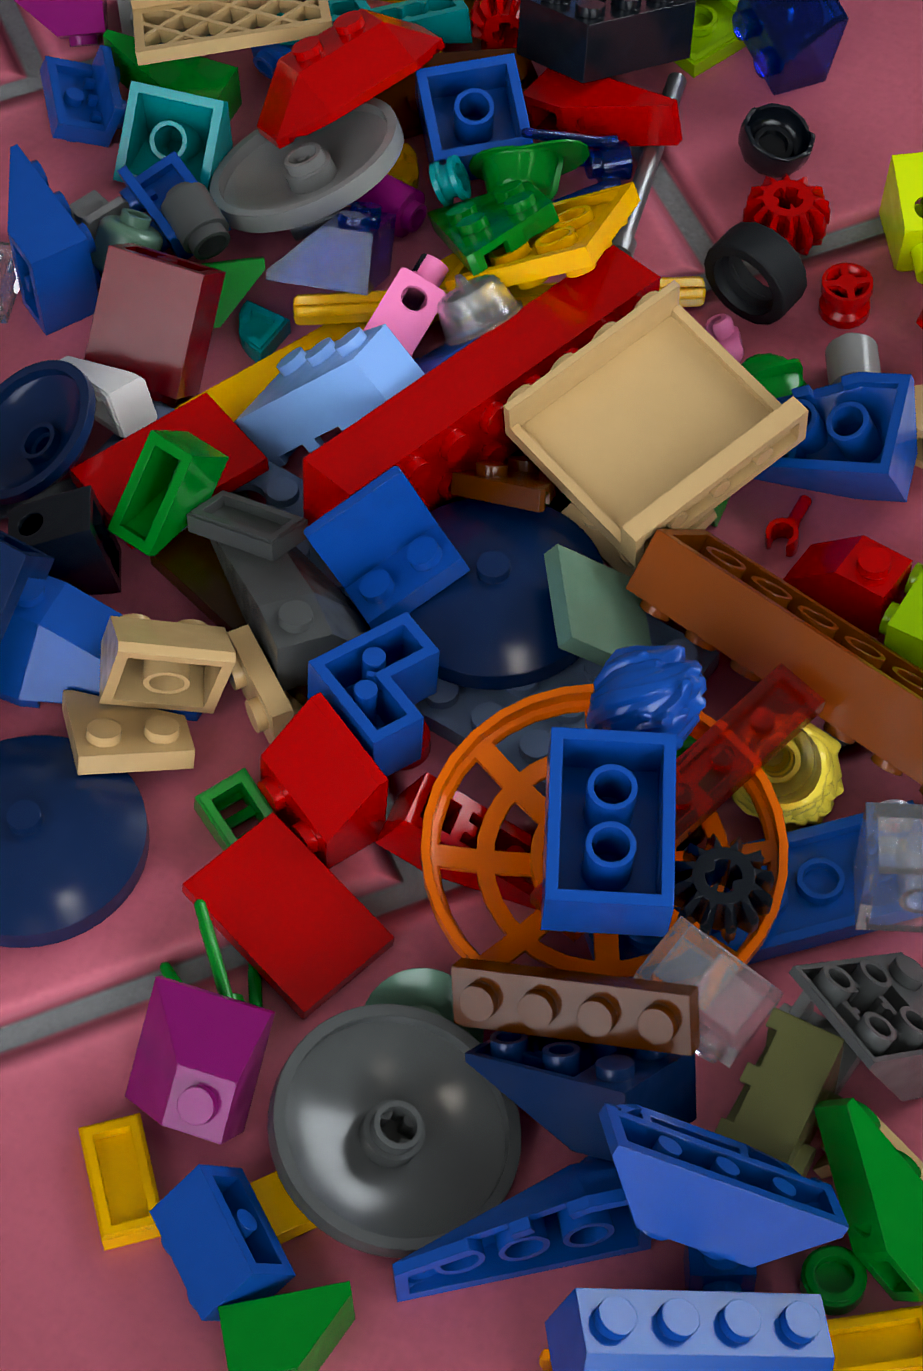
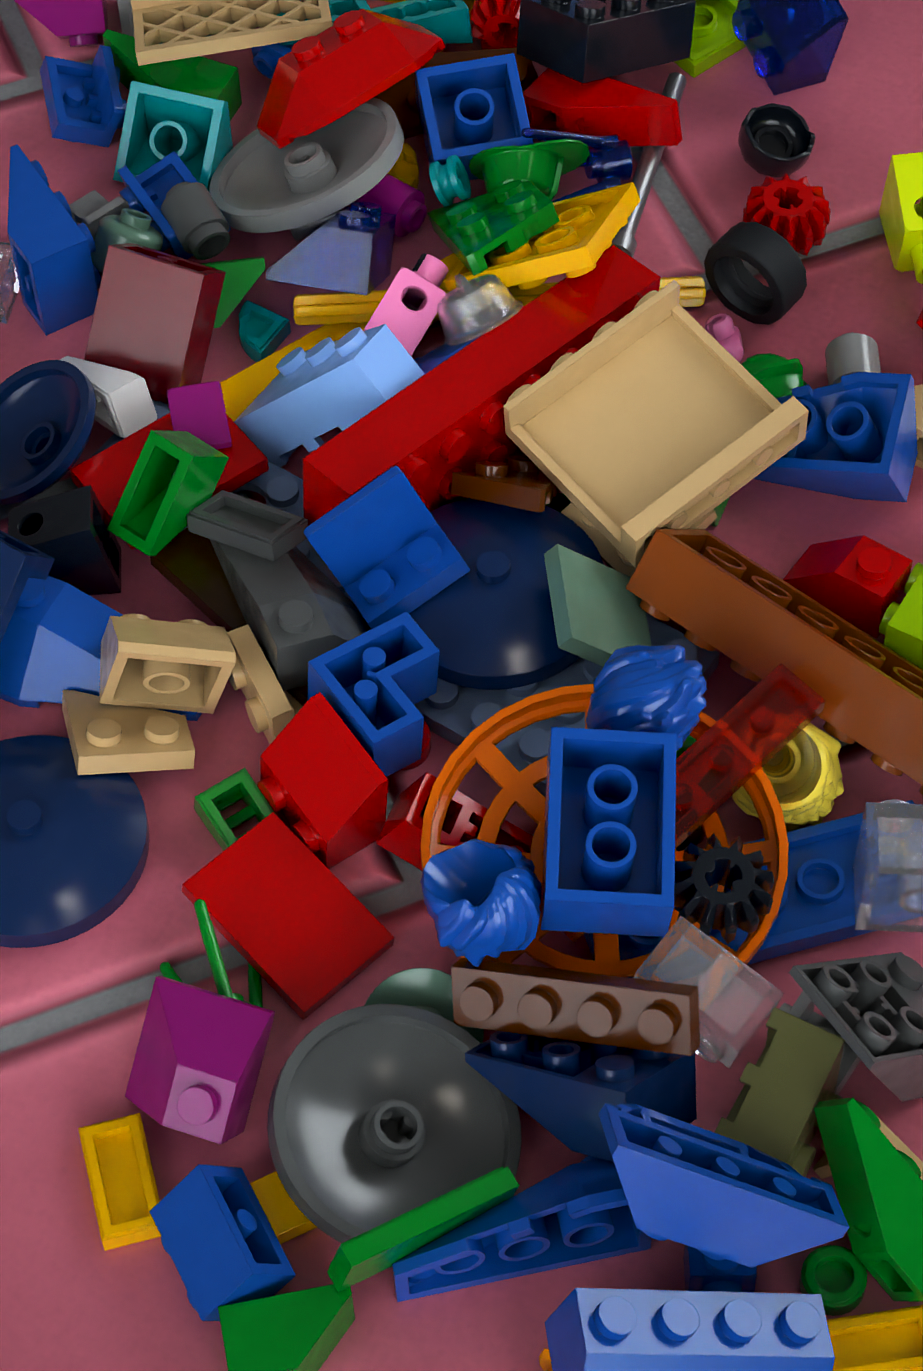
red hand [765,495,812,557] -> none
red wheel [818,263,874,329] -> none
none -> magenta slope [167,381,232,449]
none -> green tile [327,1166,520,1292]
none -> blue hair [420,839,542,967]

